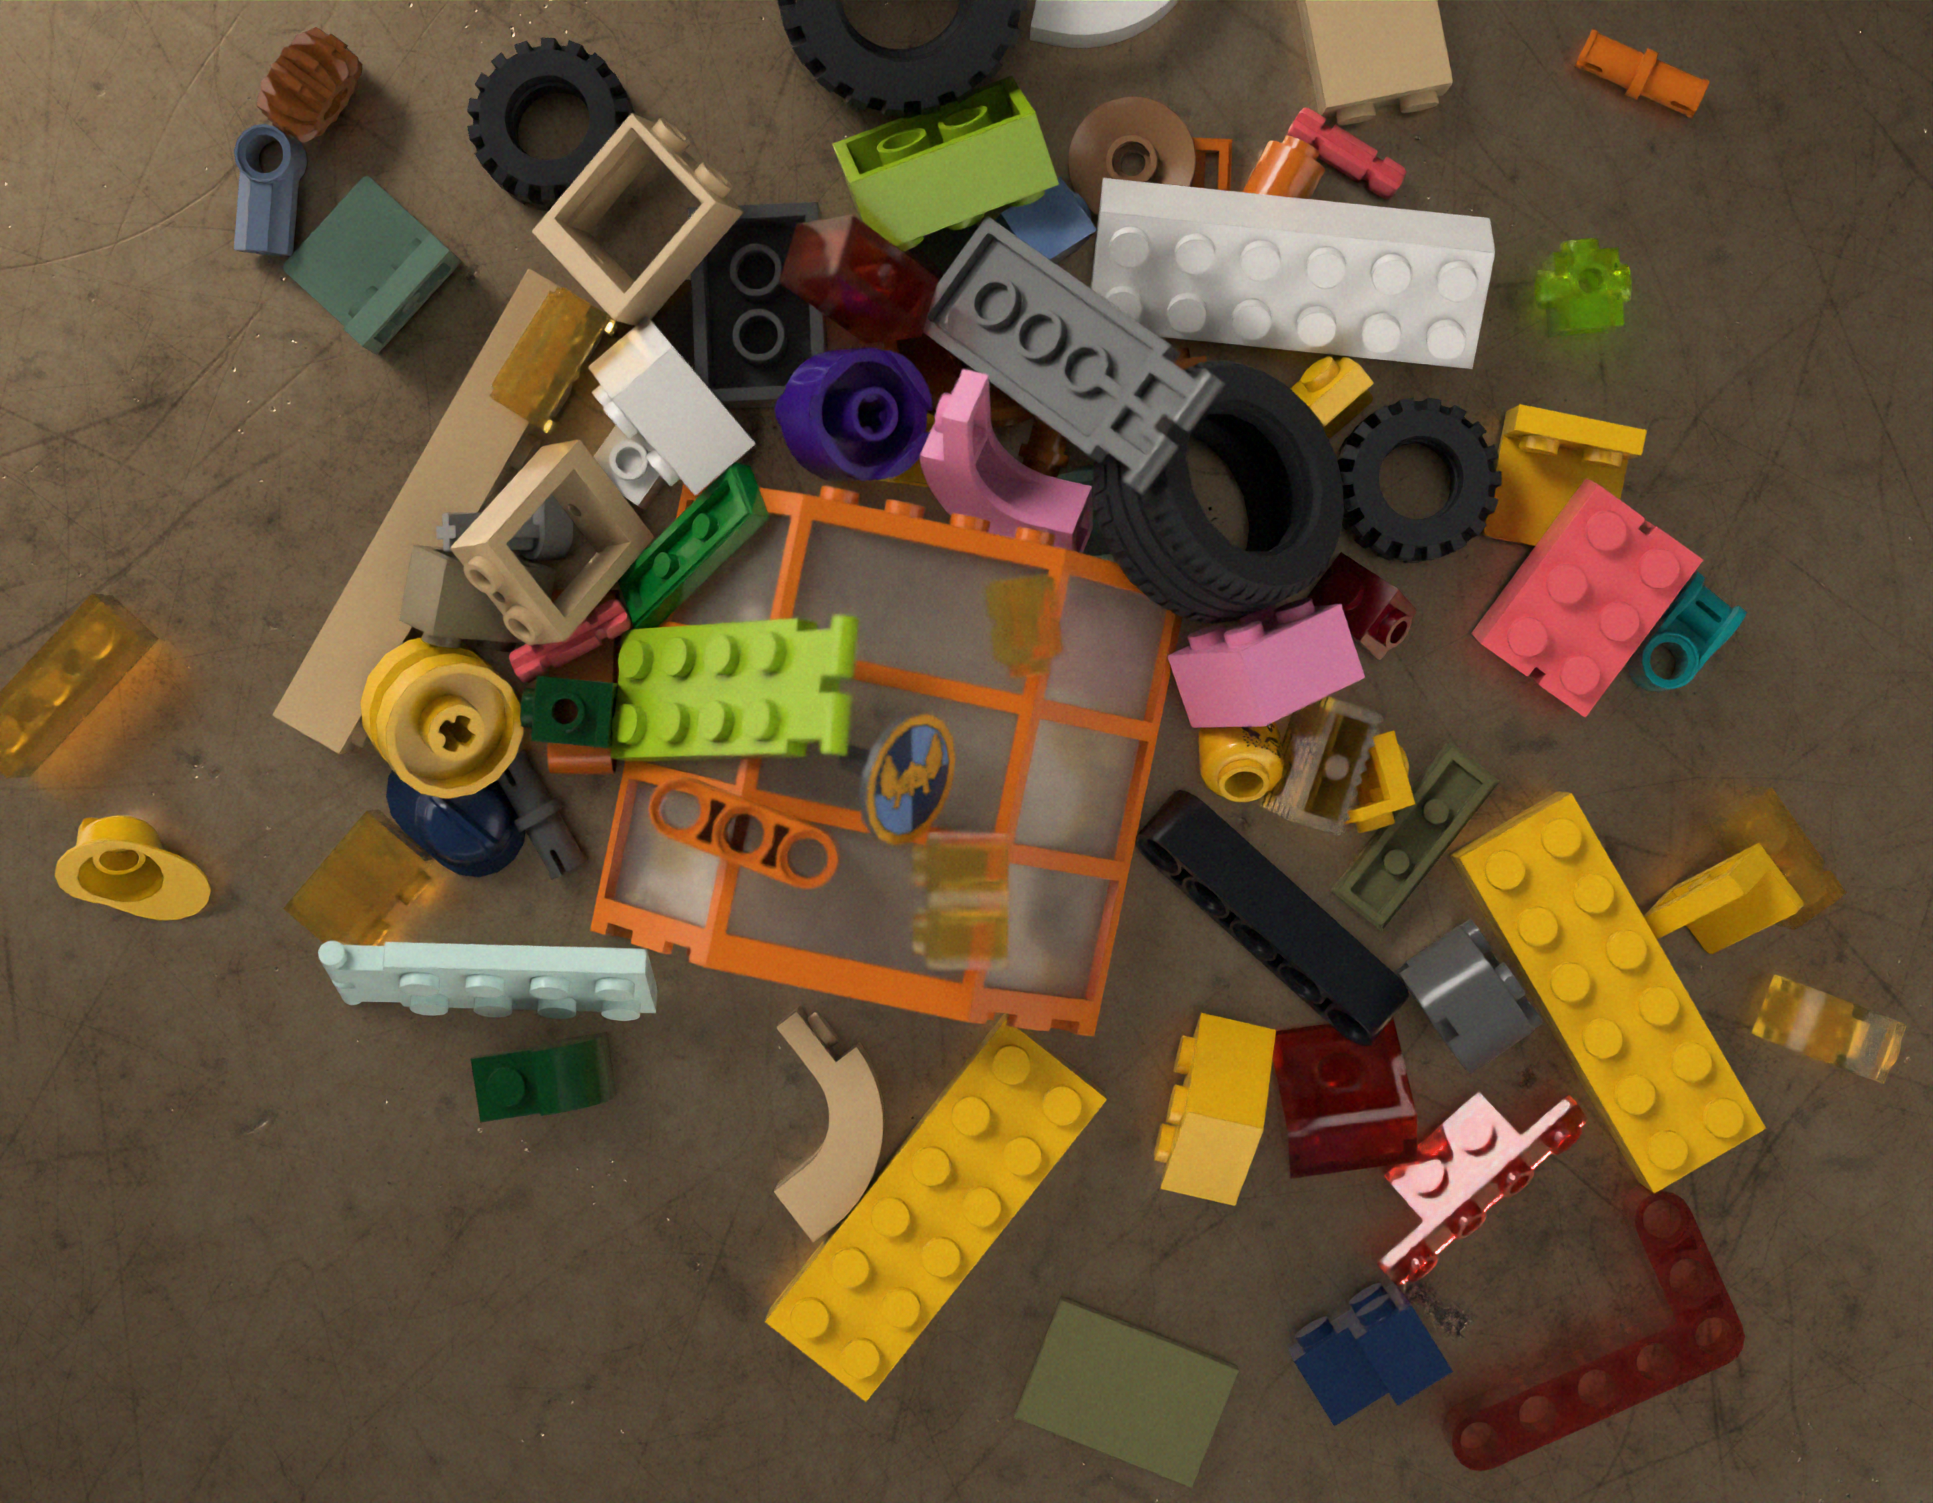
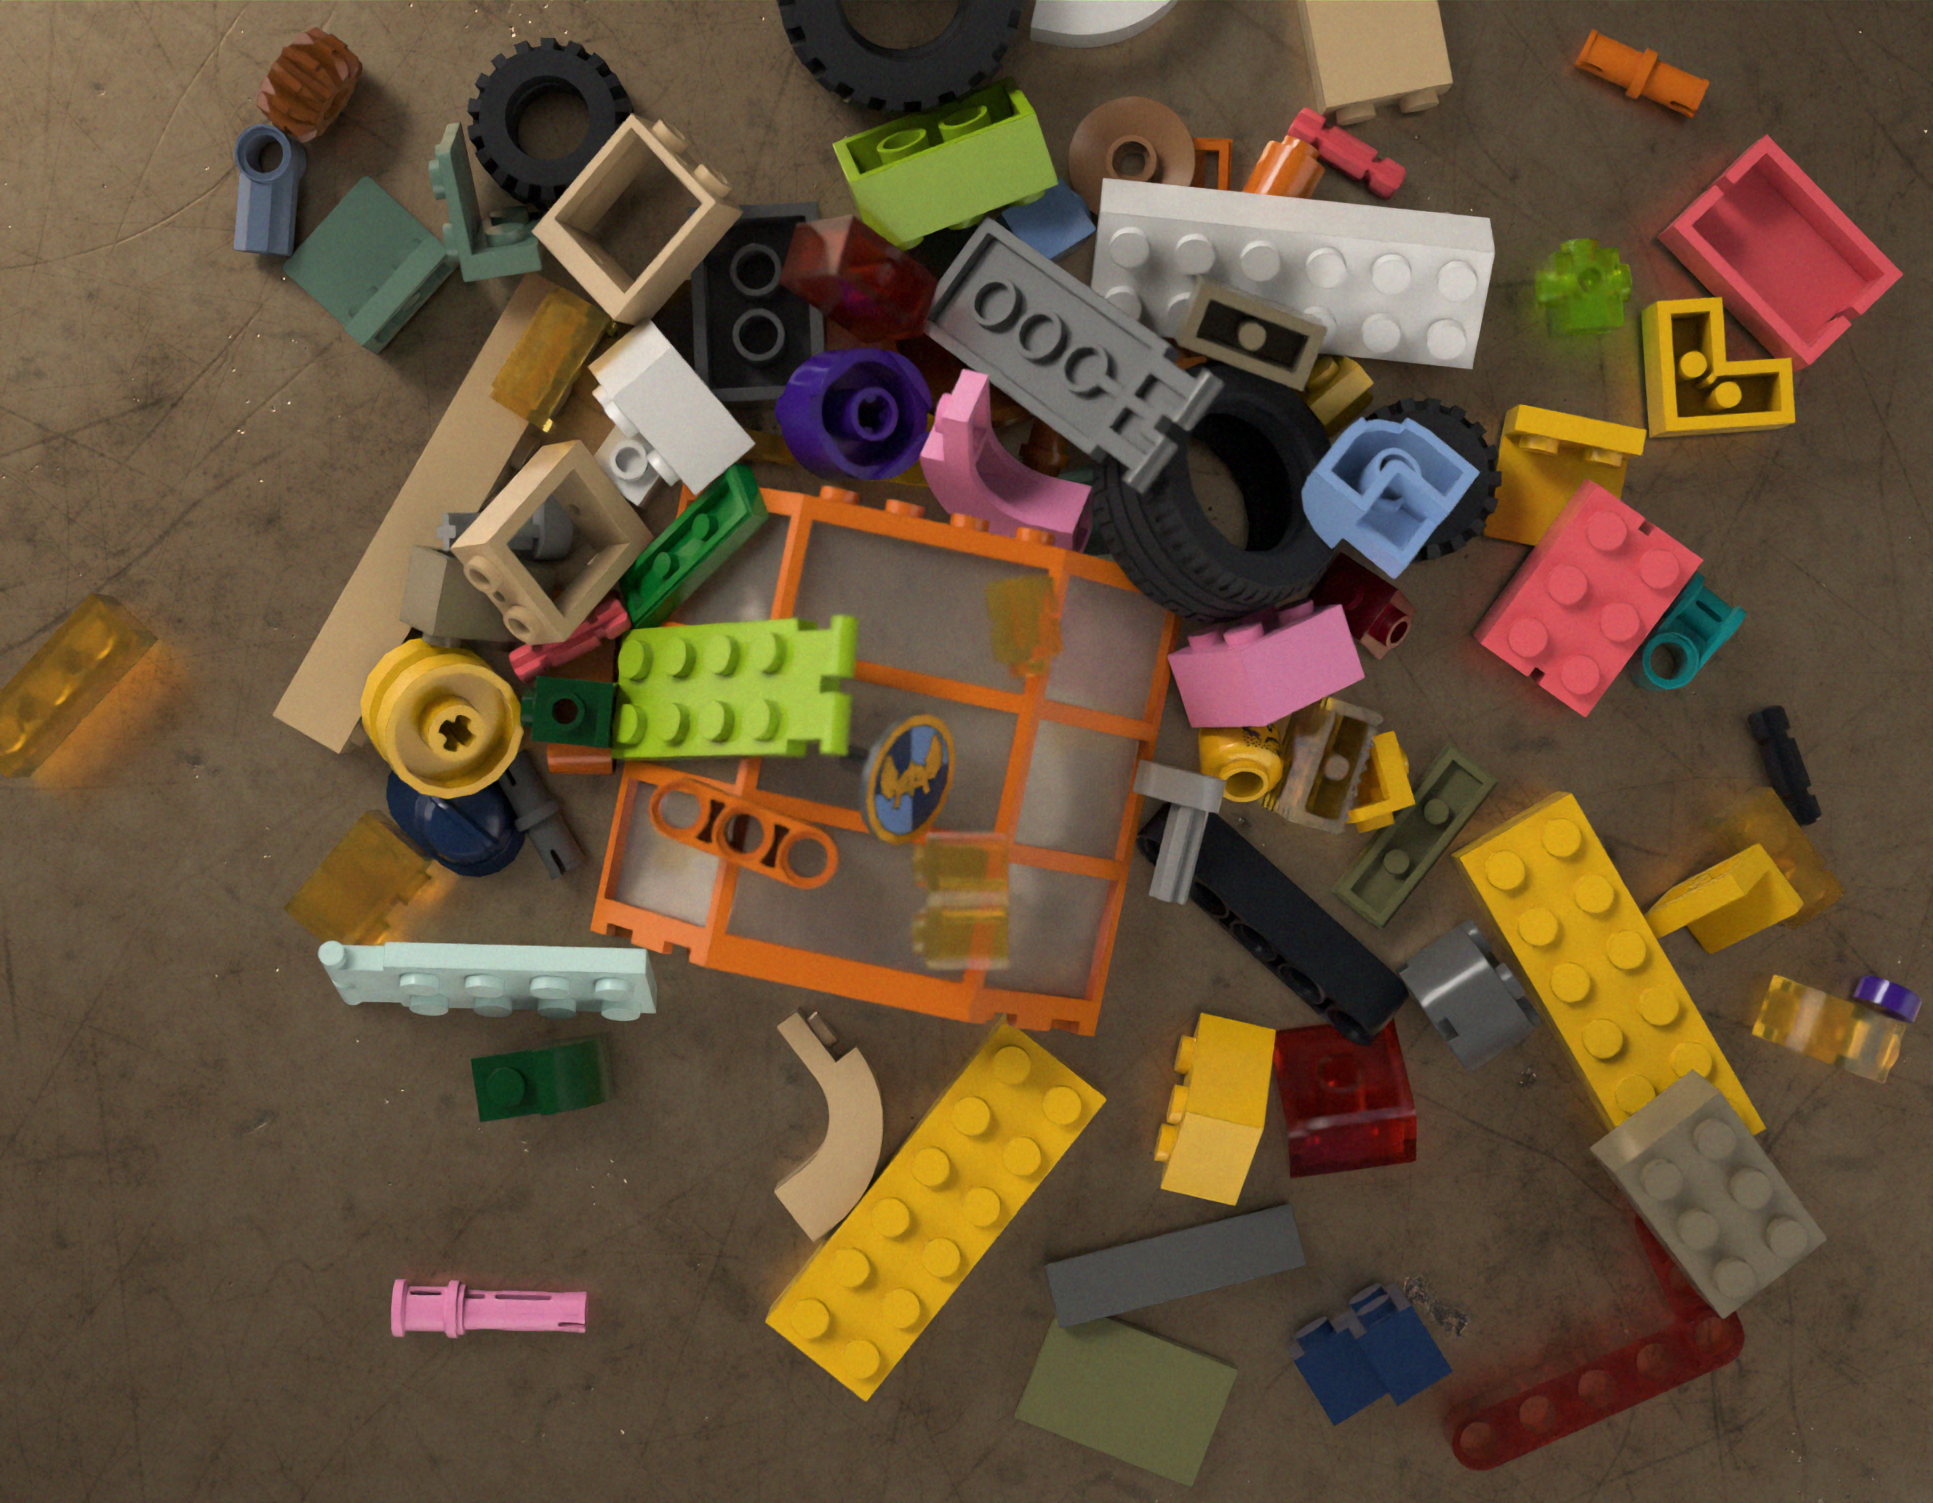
yellow piece [54,815,211,921] -> none
clear red bracket [1377,1091,1588,1287] -> none
none -> bright pink pin [391,1279,588,1338]
none -> sand green bracket [429,122,547,282]
none -> pearl gold tile [740,428,795,467]
none -> dark grey tile [1043,1203,1307,1328]
none -> light grey piece [1132,759,1227,905]
none -> dark tan brick [1175,273,1327,391]
none -> light blue brick [1301,417,1480,579]
none -> dark tan brick [1589,1069,1828,1319]
none -> yellow brick [1641,297,1796,438]
none -> coral piece [1657,134,1903,373]
none -> black axle [1748,705,1822,829]
none -> dark purple tile [1852,975,1922,1023]

